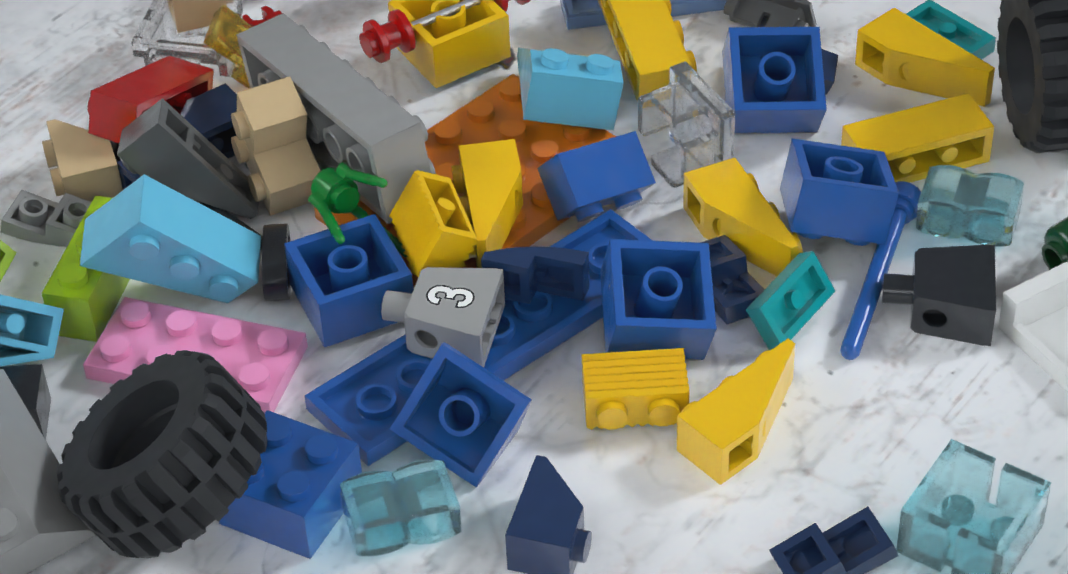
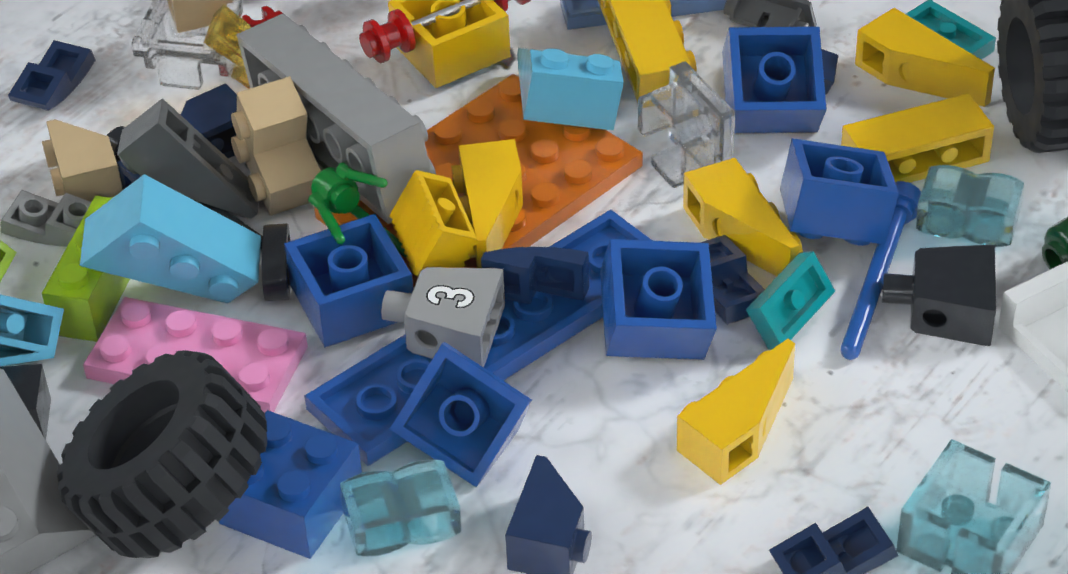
red brick [87,55,214,143] -> none
blue brick [537,131,656,222] -> none
yellow brick [581,348,689,430] -> none
none -> dark blue slope [8,40,96,111]

